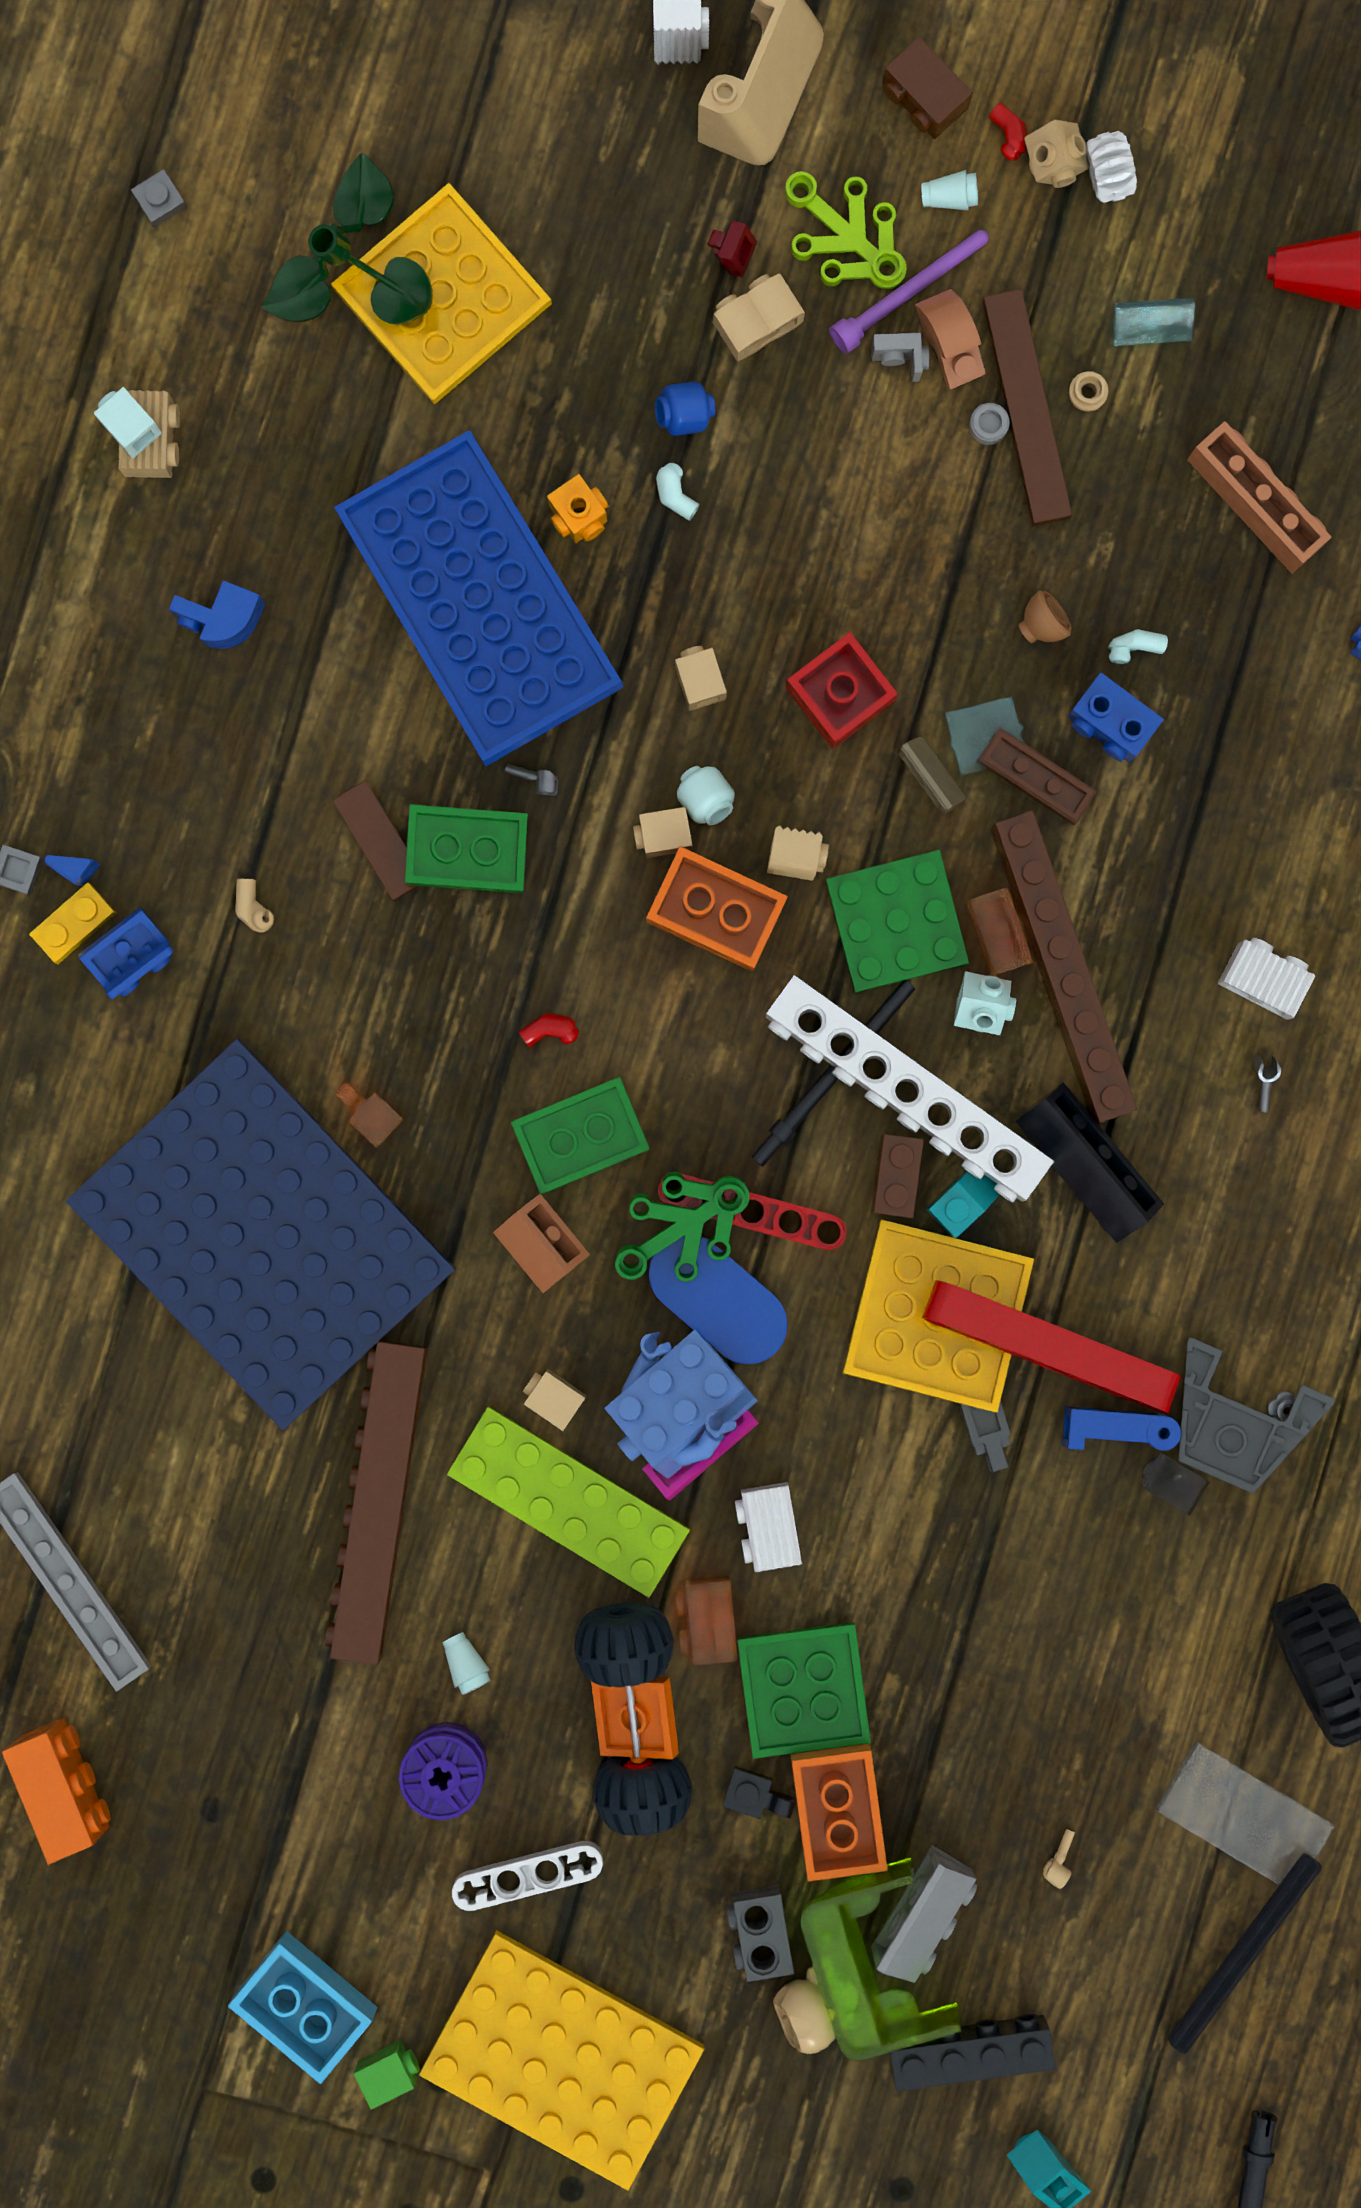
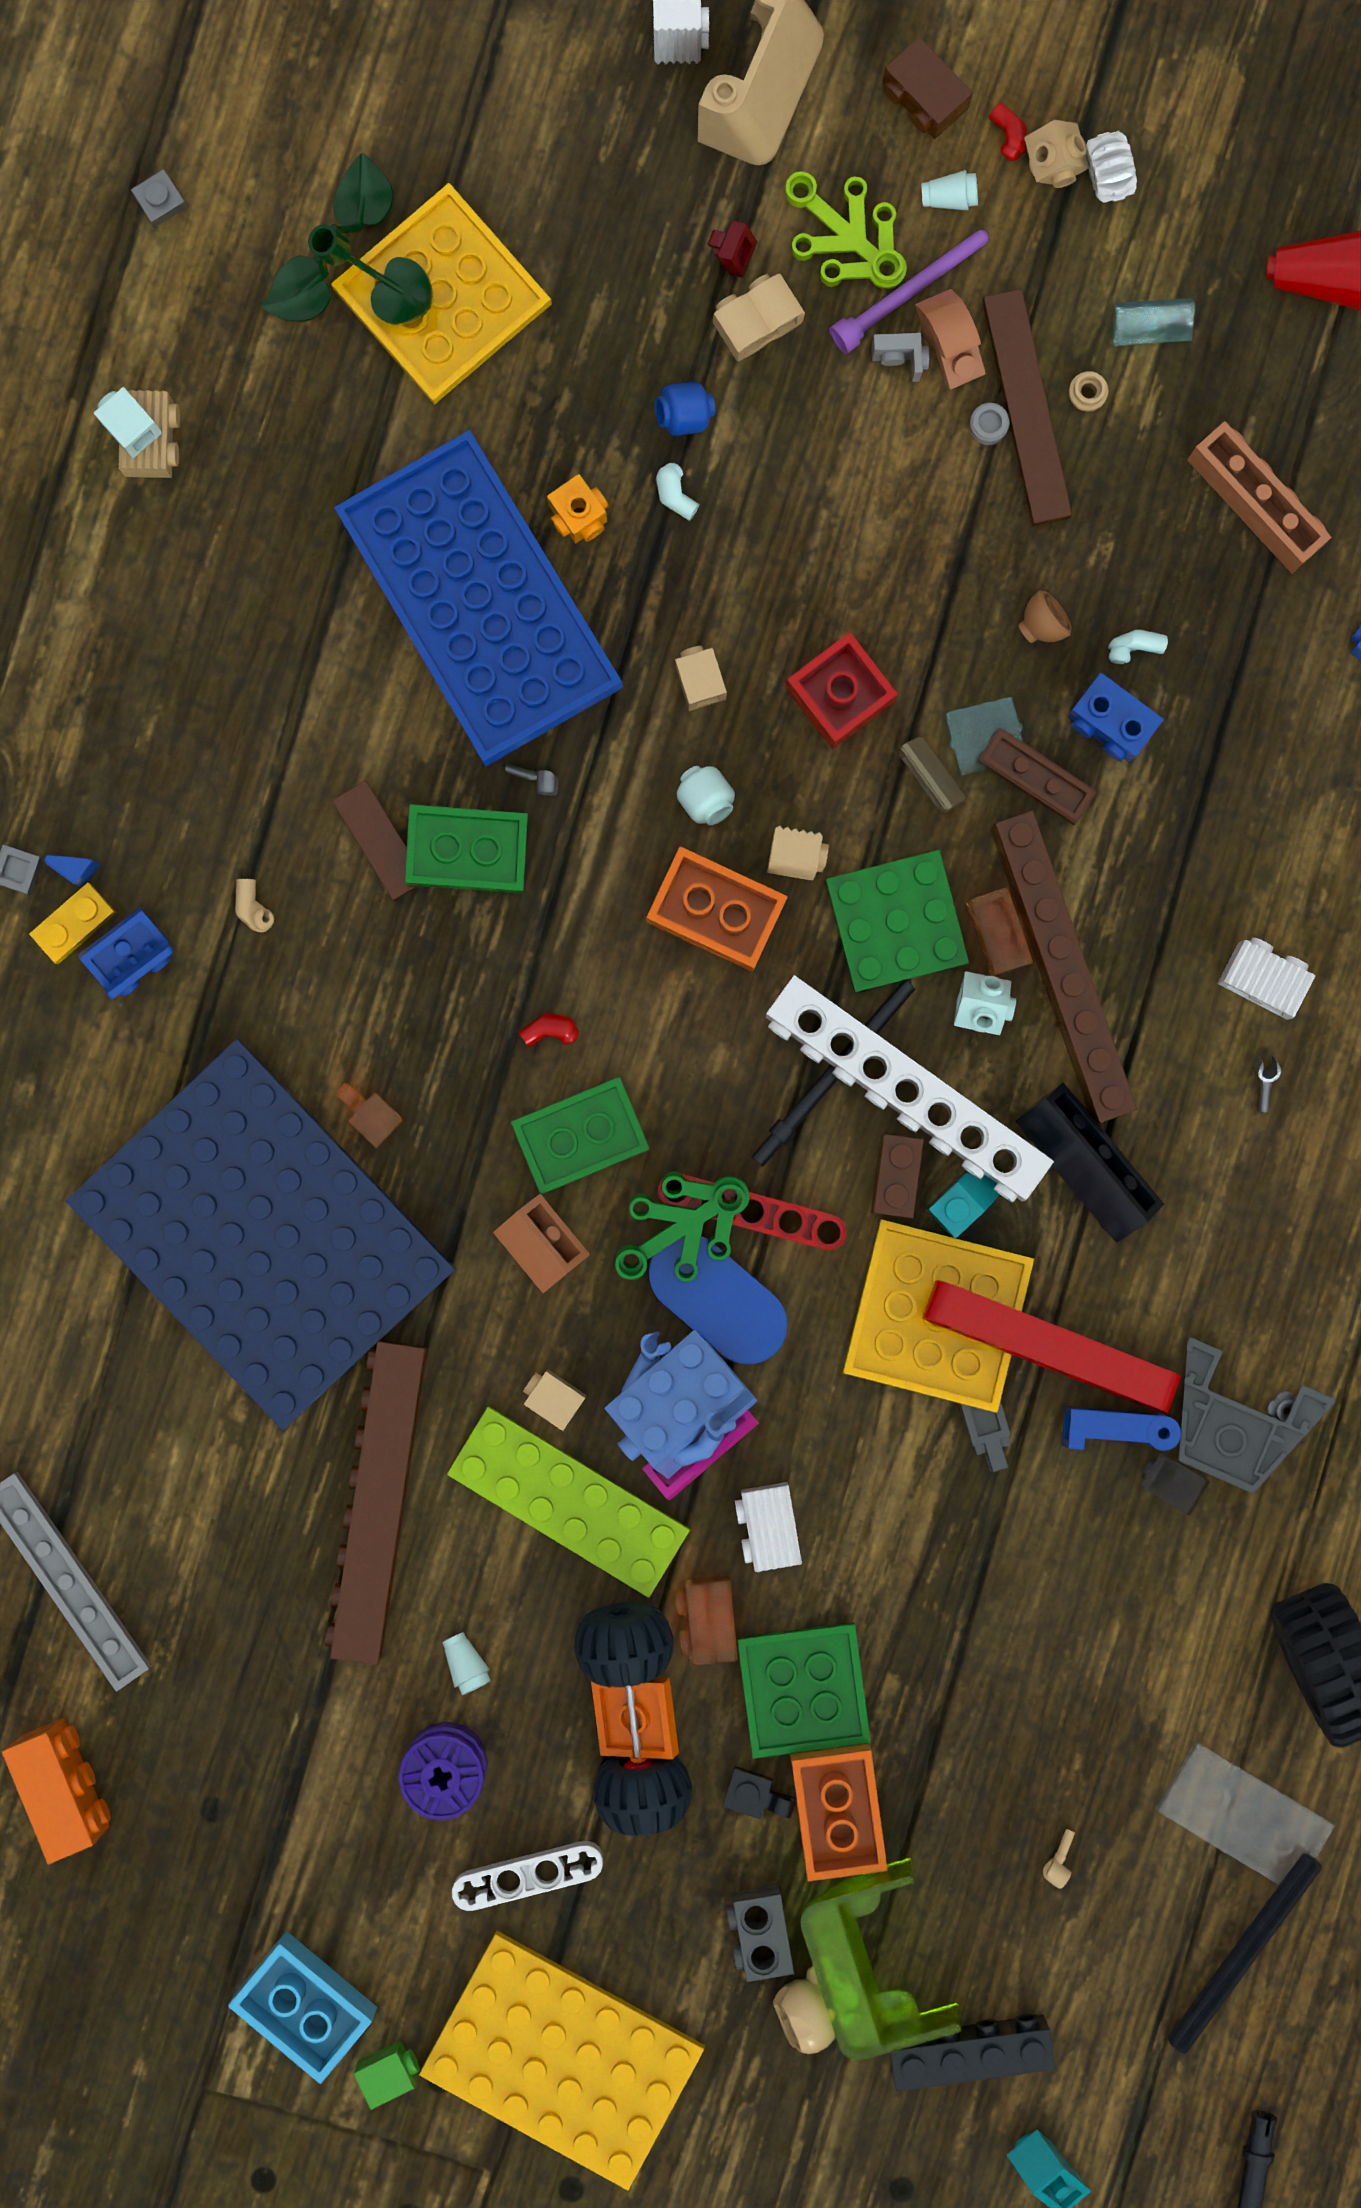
blue brick [169,580,266,649] -> none
tan brick [633,807,692,858] -> none
light grey slope [871,1845,977,1983] -> none

